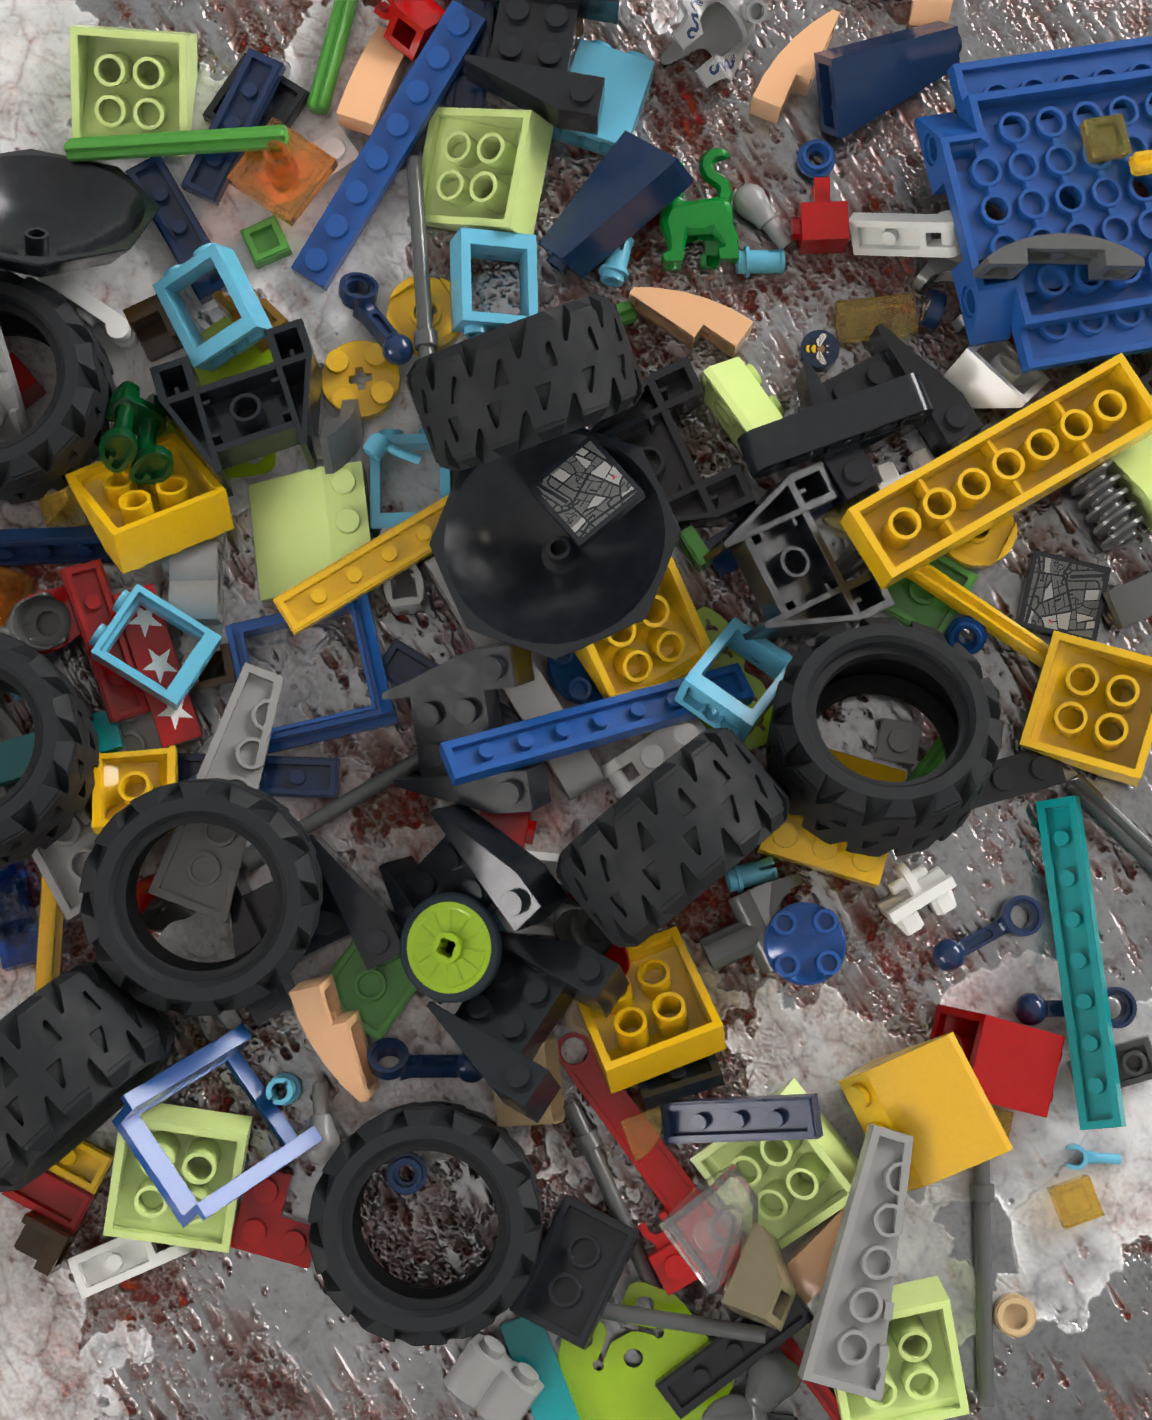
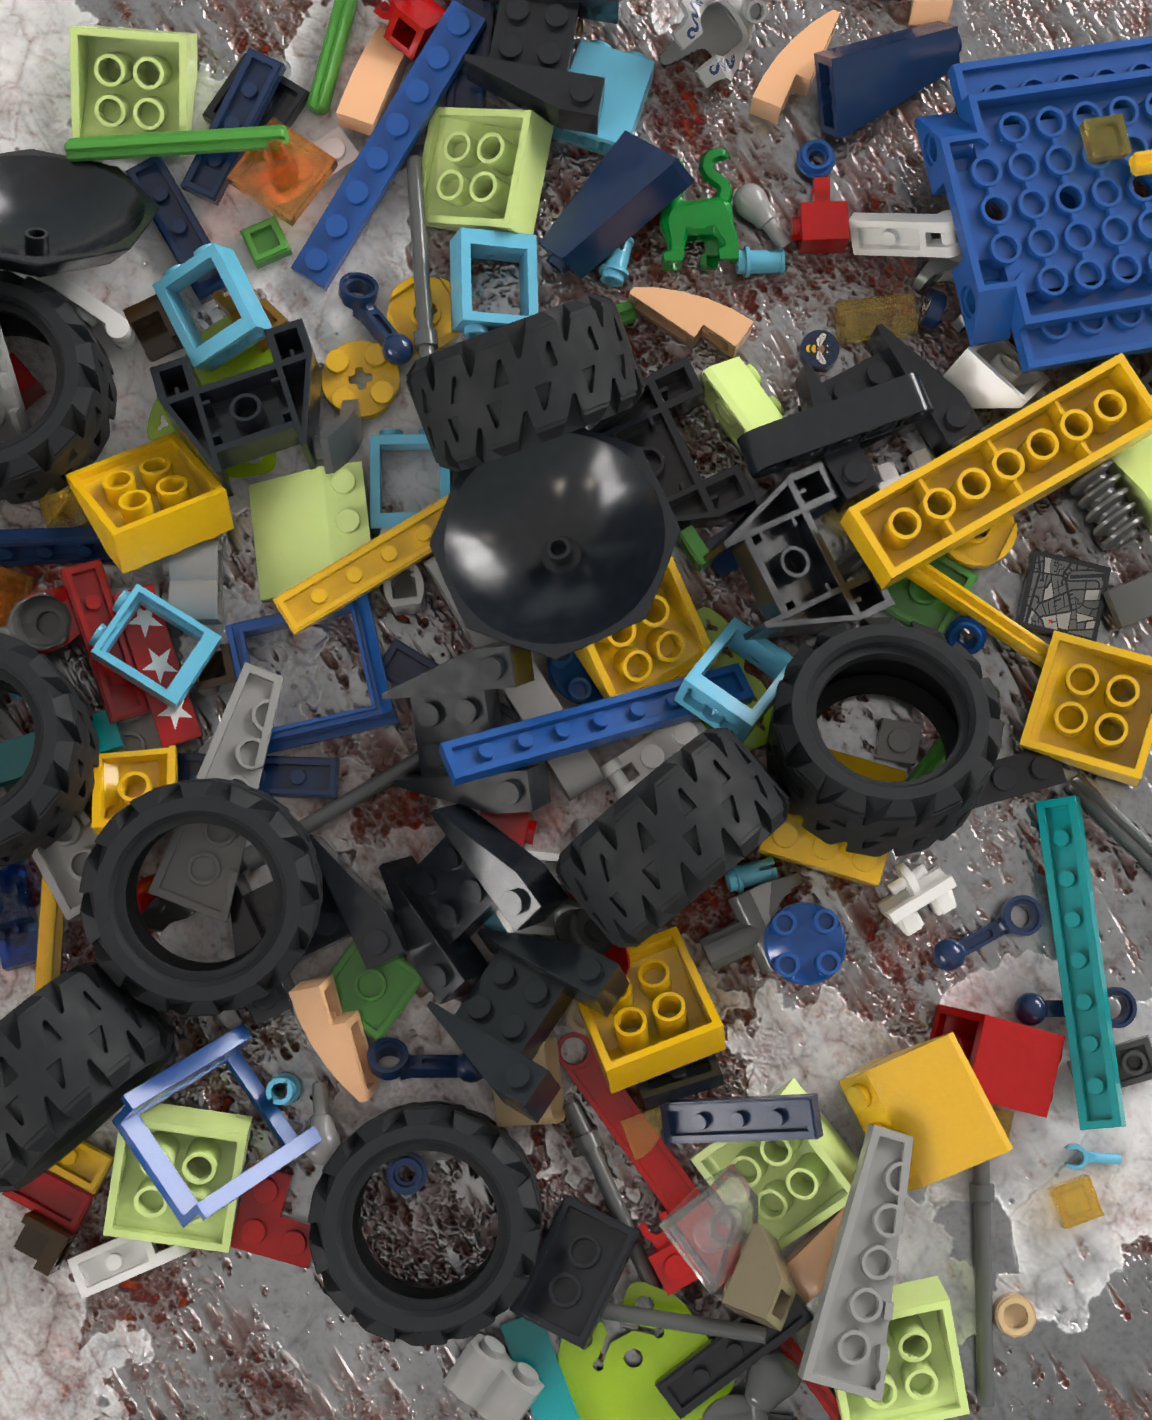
dark green piece [98,381,174,484] -> none
medium azure hand [363,433,422,465] -> none
lime wheel [400,892,502,1003] -> none
tile [527,434,646,551] -> none
dark grey slope [973,233,1145,281] -> none

